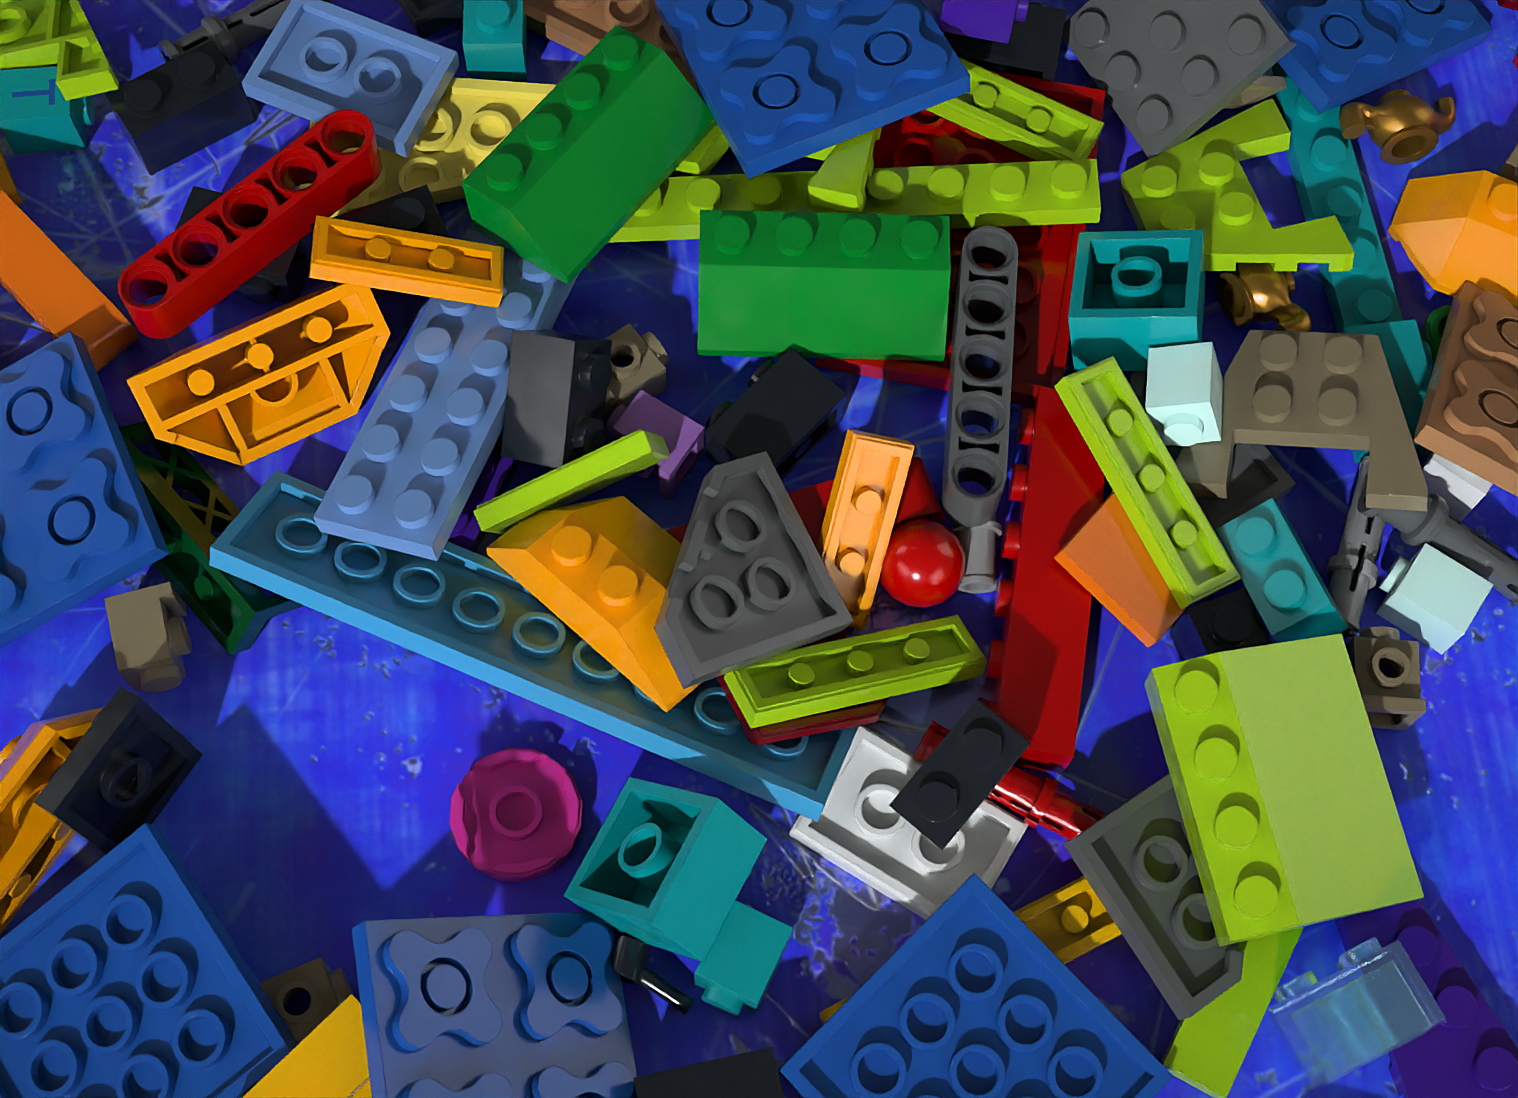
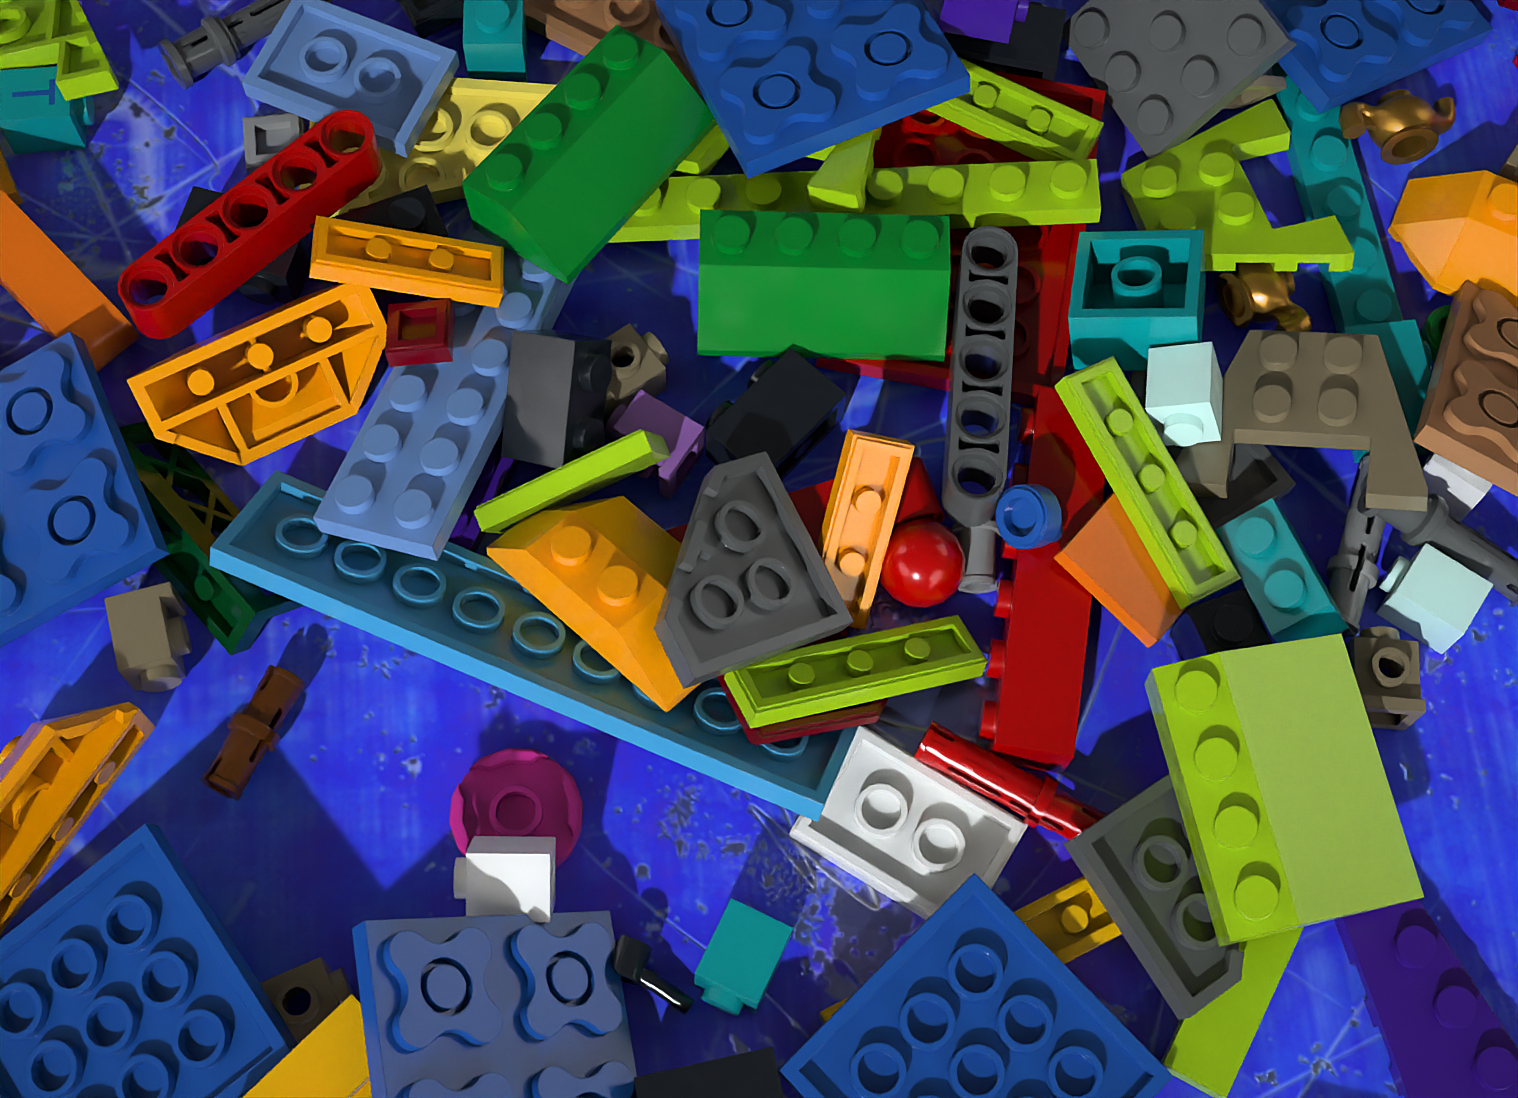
black plate [34,687,203,855] -> none
black brick [104,39,255,176] -> none
teal brick [564,777,767,962] -> none
black brick [889,697,1034,850] -> none
clear light blue brick [1269,937,1446,1093] -> none
none -> reddish brown pin [200,665,306,801]
none -> light grey tile [242,113,306,175]
none -> dark red tile [385,299,455,367]
none -> white brick [454,836,556,922]
none -> blue tile [995,484,1063,549]

